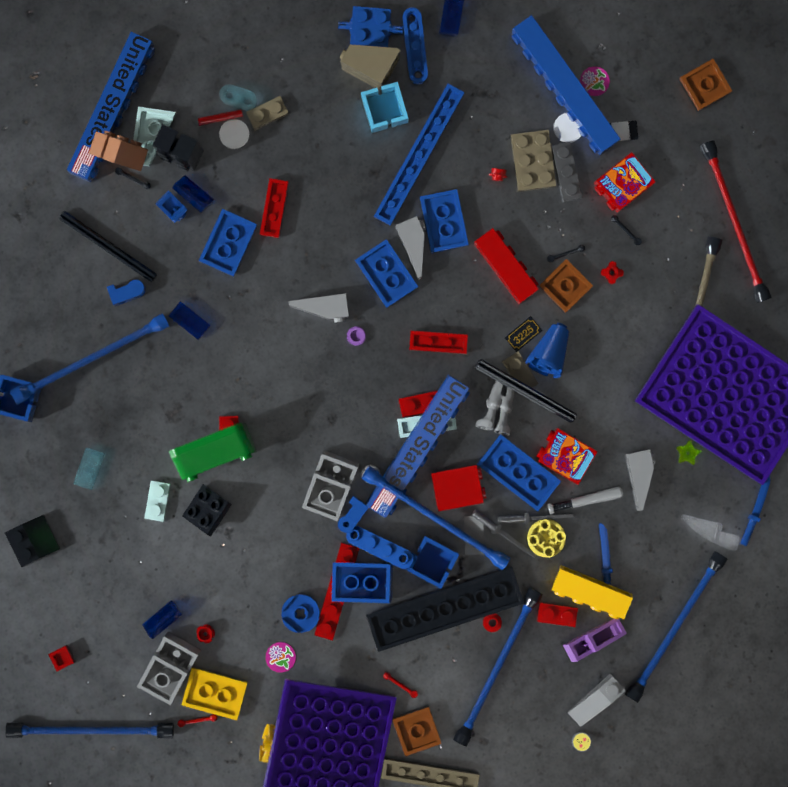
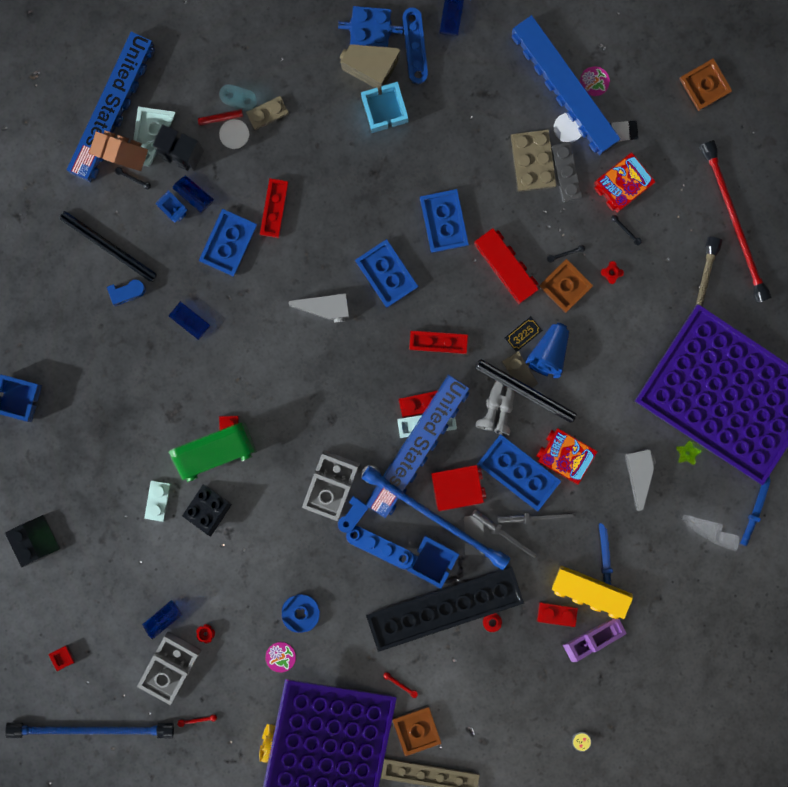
blue hose [10,313,169,405] -> none
clear light blue plate [73,448,105,490] -> none
yellow plate [181,667,248,720] -> none
red plate [314,542,360,641] -> none
blue slope [332,562,393,603] -> none
medium lavender tile [347,326,366,346] -> none
blue plate [374,84,464,226] -> none
light grey slope [396,216,426,280] -> none
blue hose [453,588,543,747] -> none
red plate [489,168,508,182] -> none
light yellow tile [527,519,566,558] -> none
light grey piece [547,487,623,514] -> none
light grey slope [568,674,626,727] -> none
blue hose [625,551,728,703] -> none

